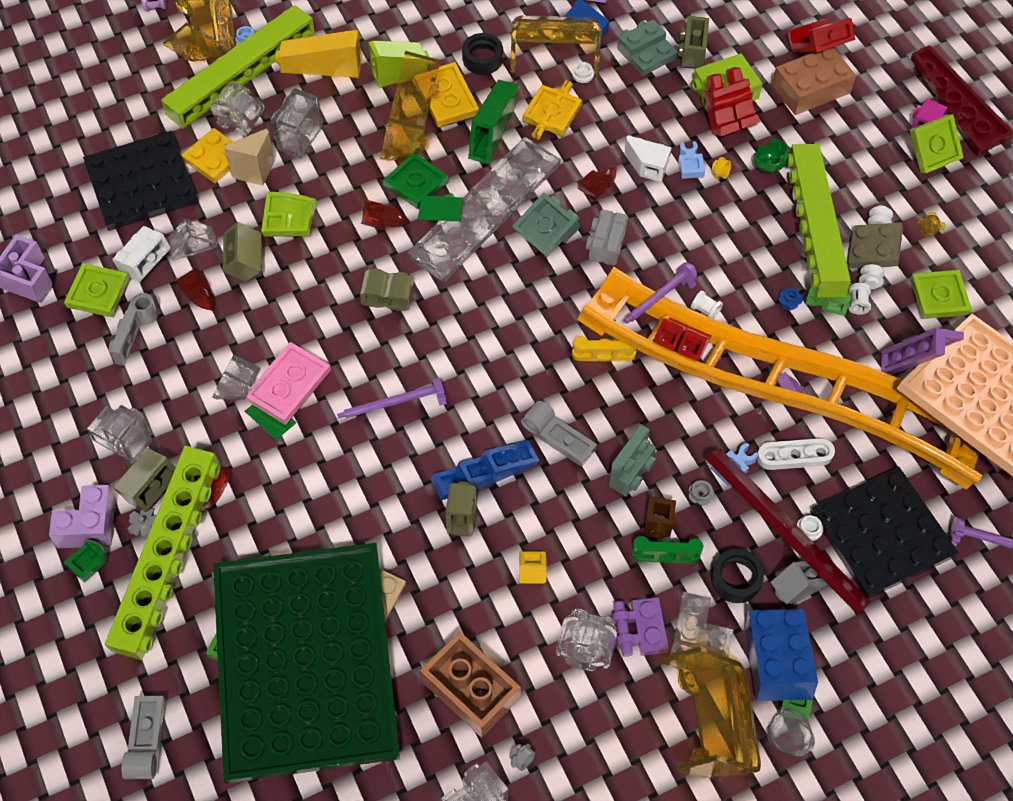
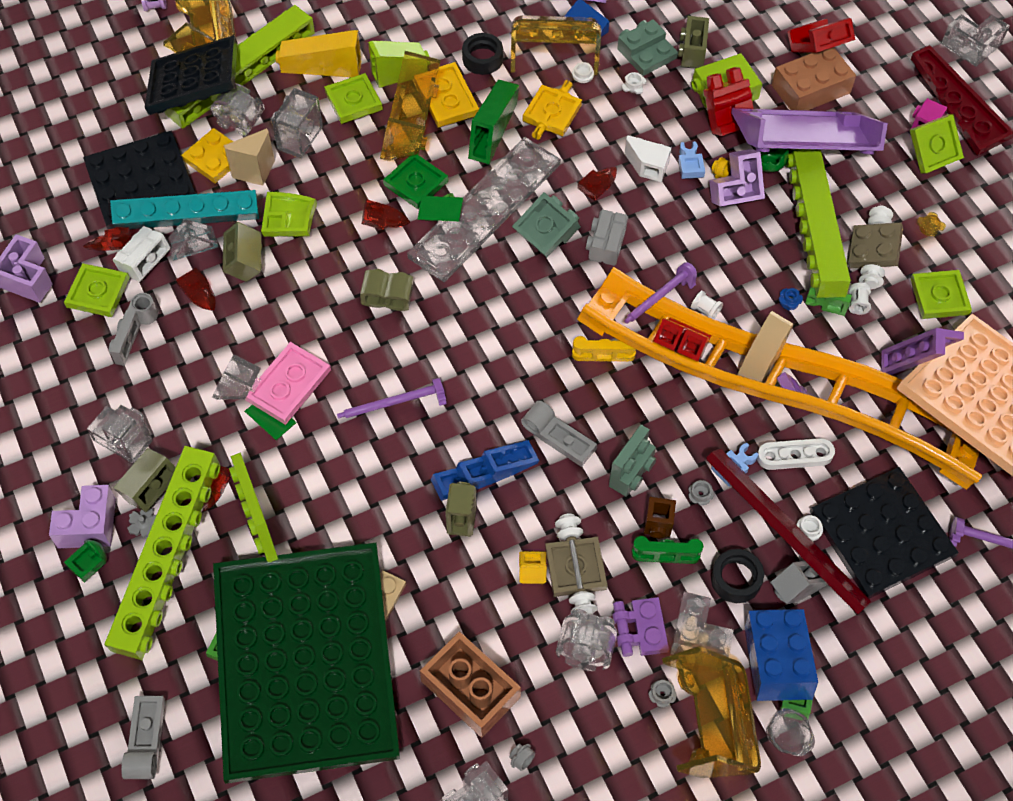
light blue plate [235,26,255,44] -> none
none -> clear red plate [83,227,132,251]
none -> teal brick [110,190,259,230]
none -> black plate [144,35,238,115]
none -> lime plate [229,452,278,563]
none -> lime plate [324,73,383,124]
none -> dark tan plate [545,514,607,619]
none -> white plate [622,72,646,94]
none -> light grey plate [649,680,677,708]
none -> lavender brick [709,149,765,207]
none -> medium lavender slope [732,108,888,154]
none -> tan slope [738,311,794,383]
none -> clear brick [941,14,1010,67]

